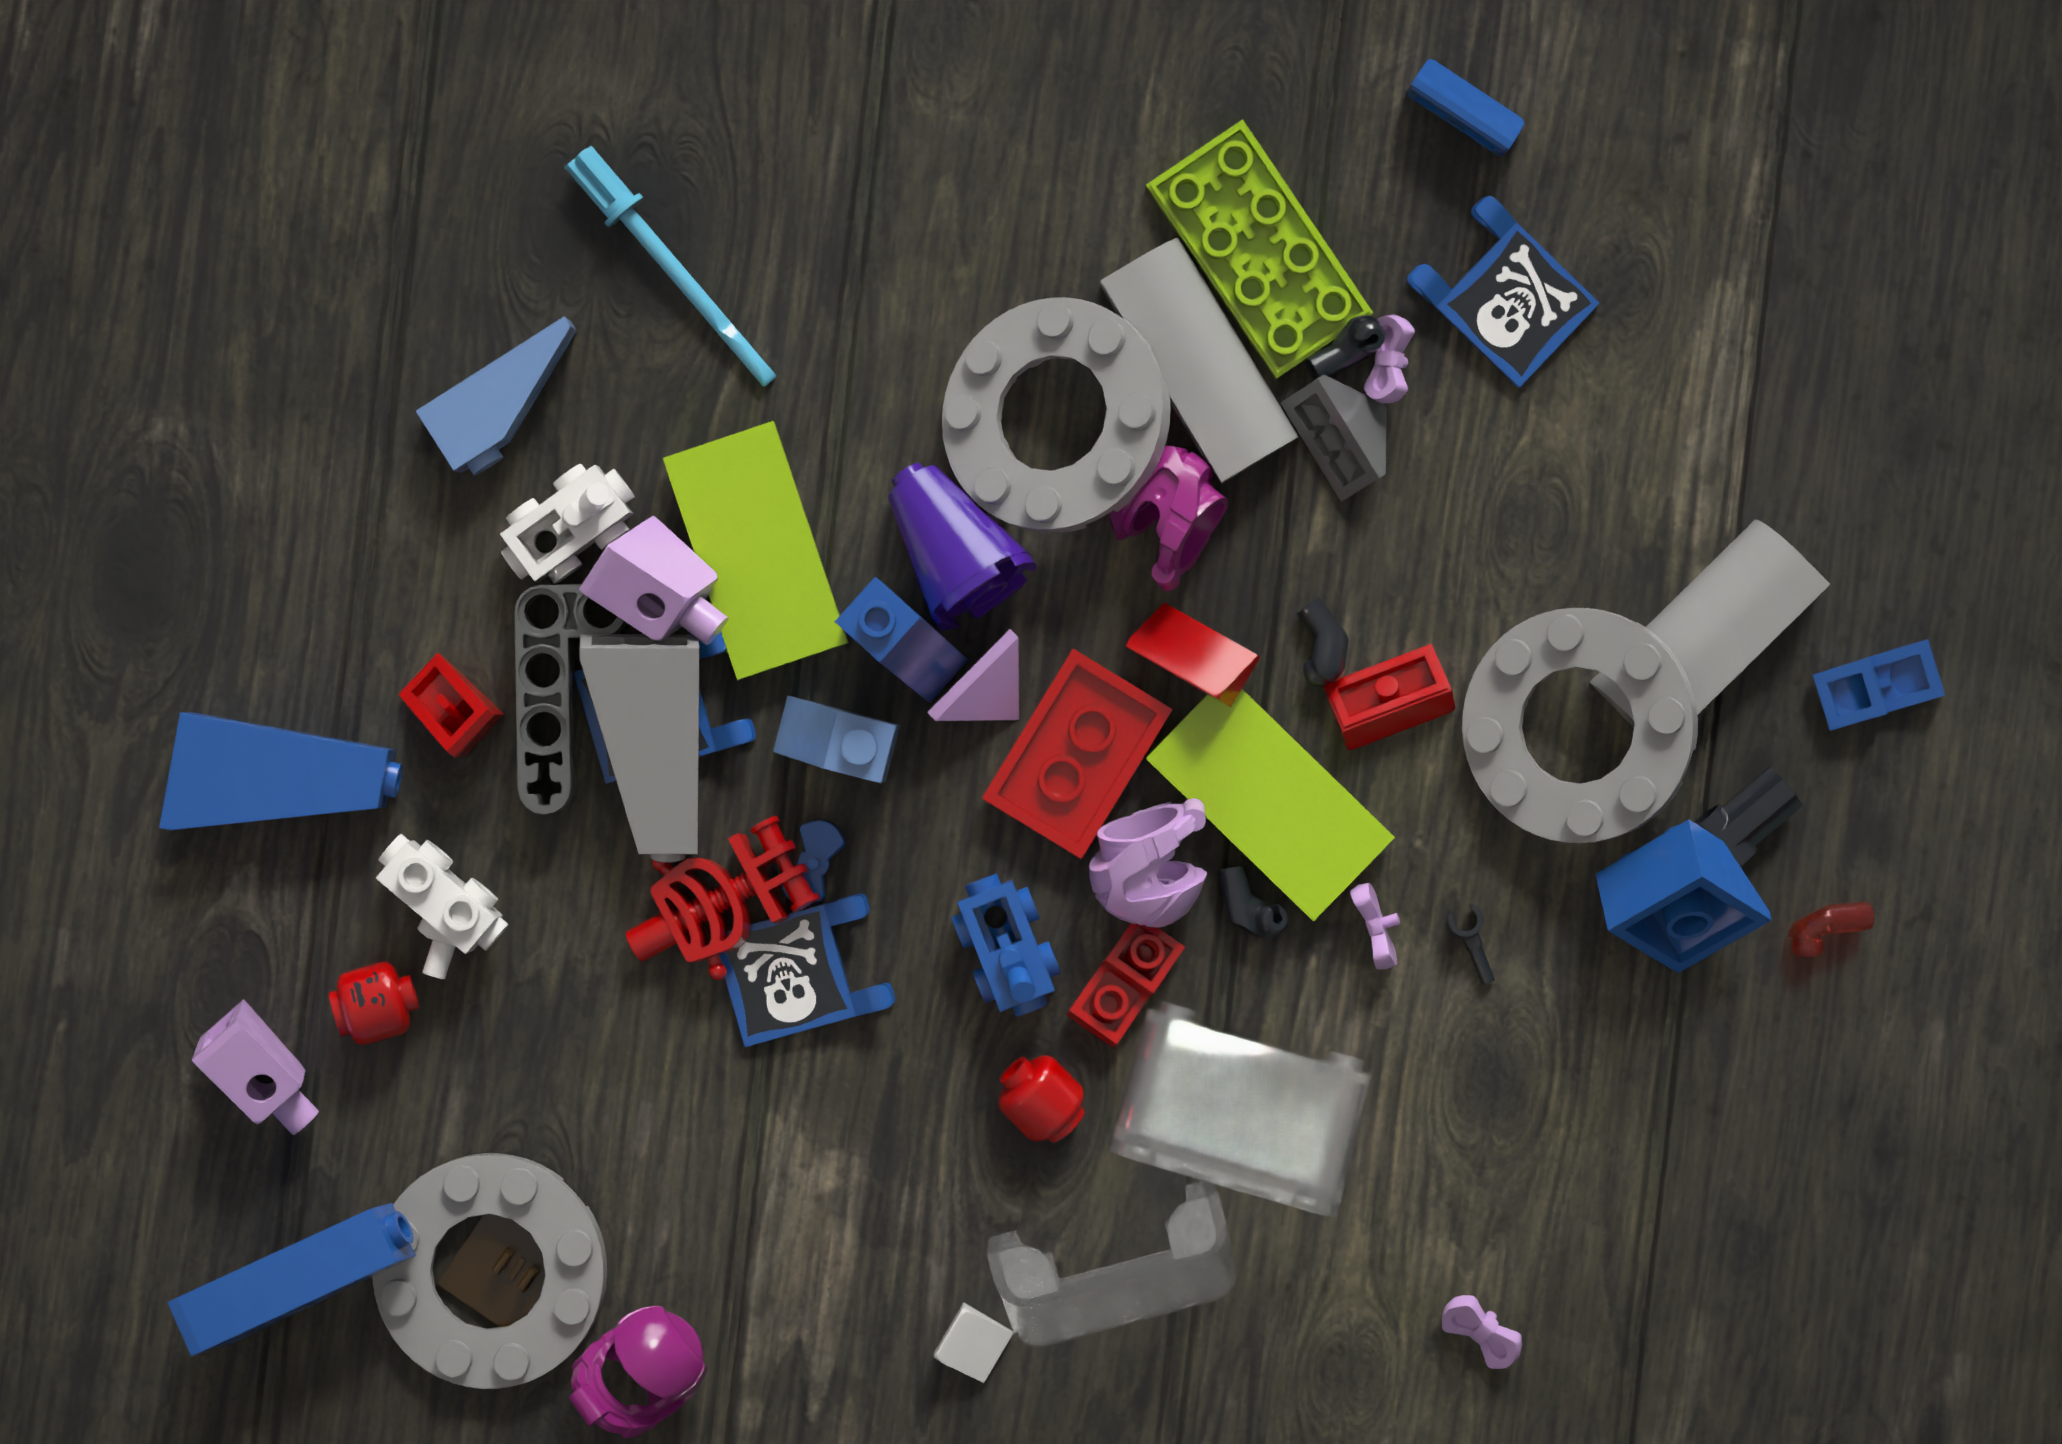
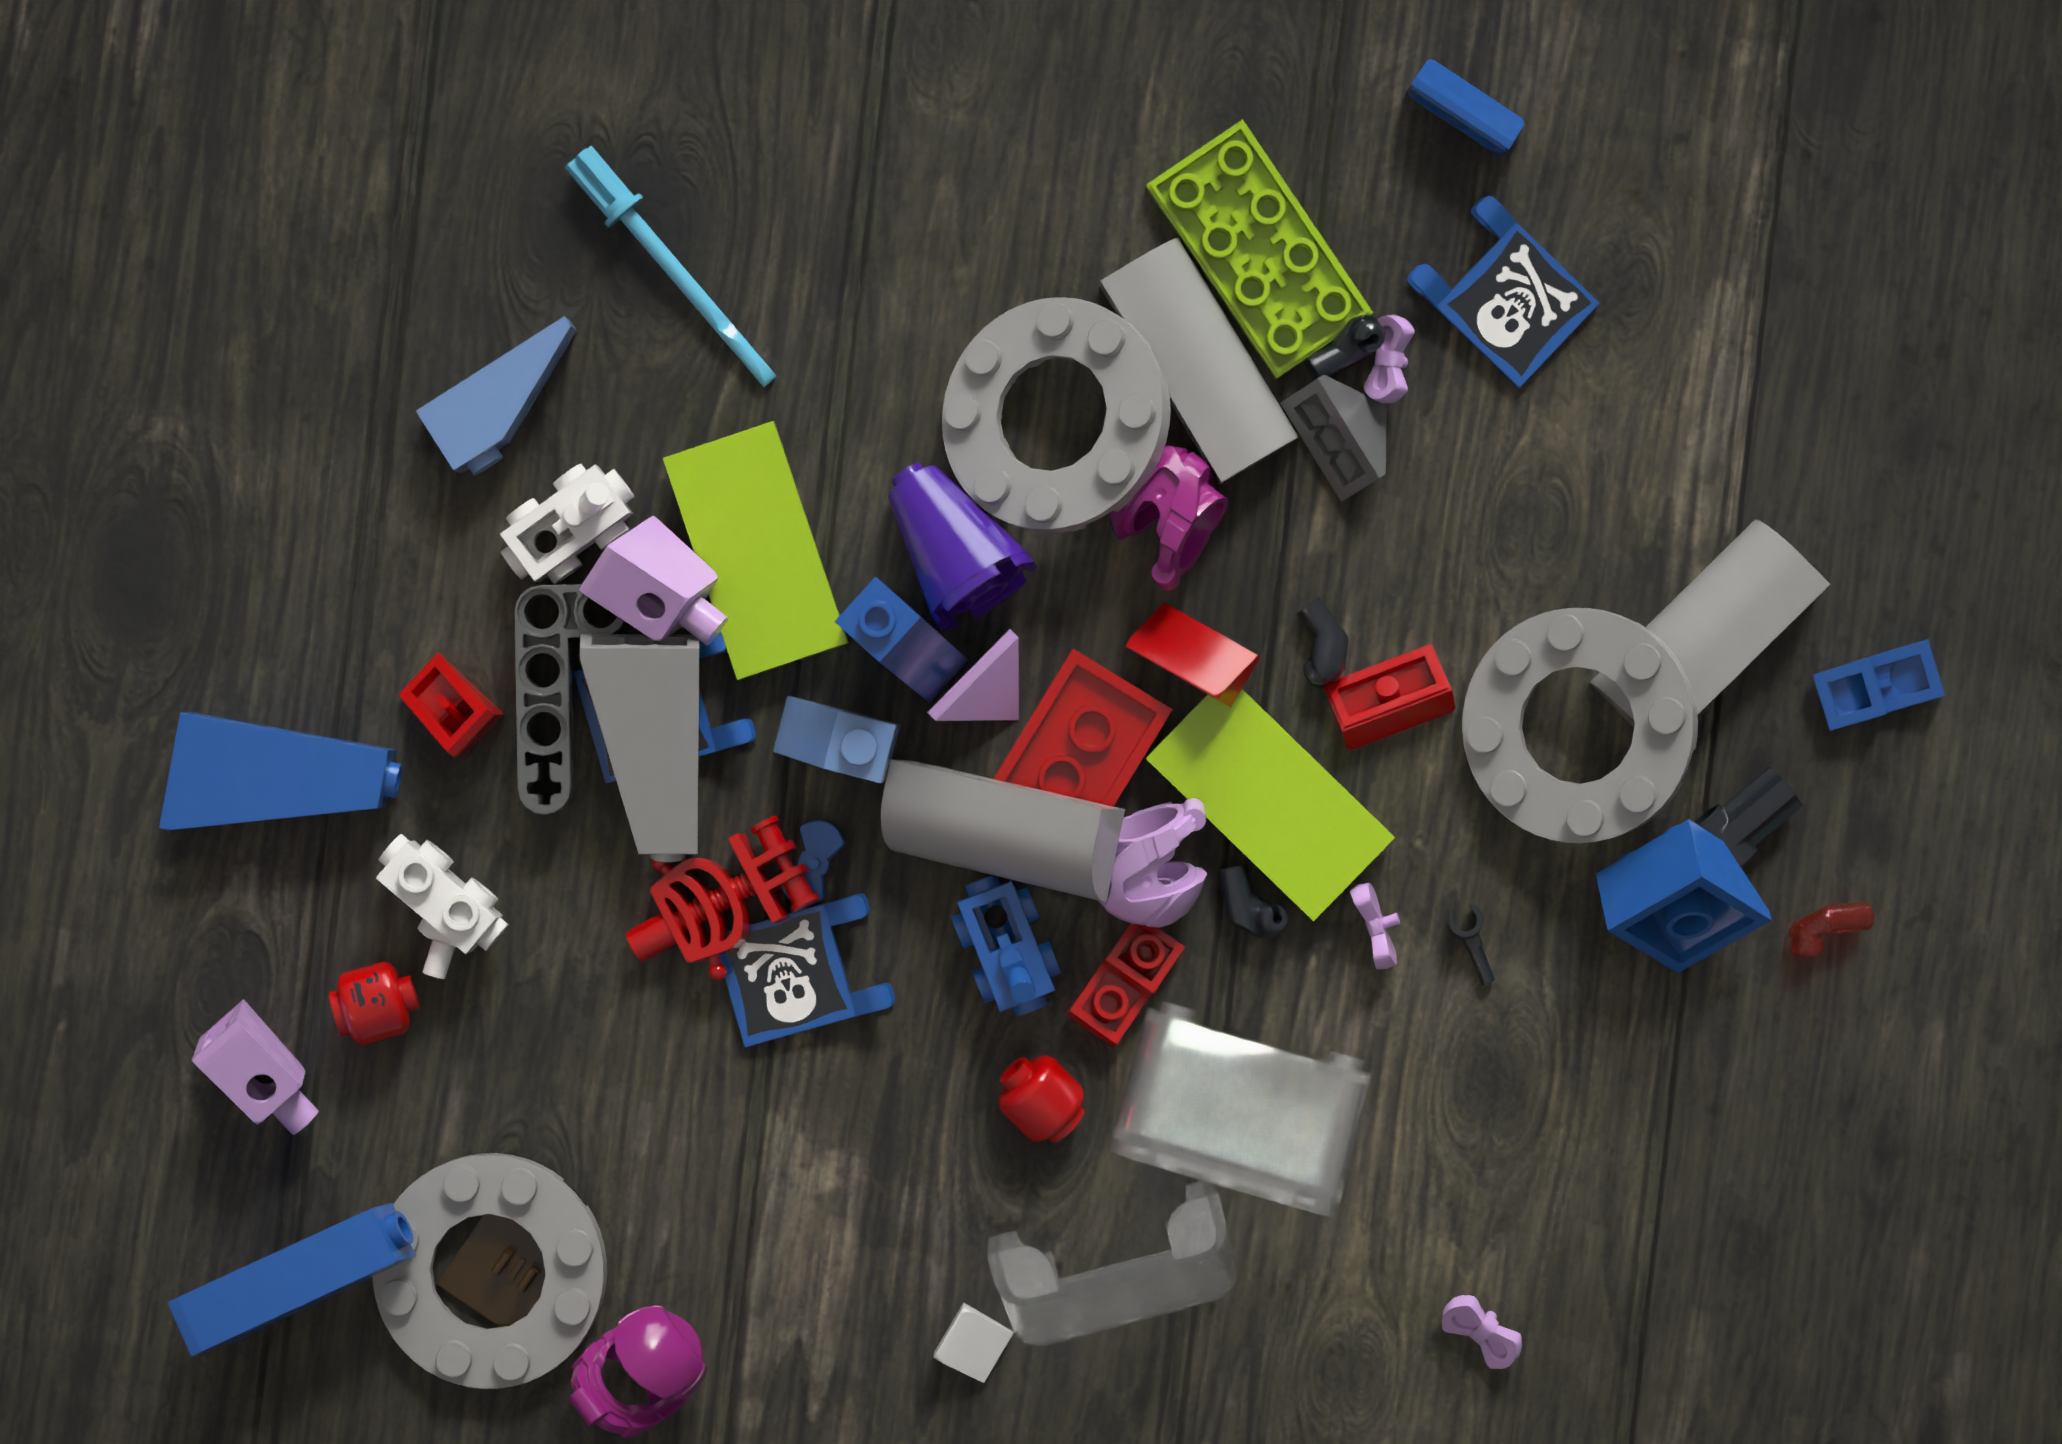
none -> light grey brick [881,759,1125,902]

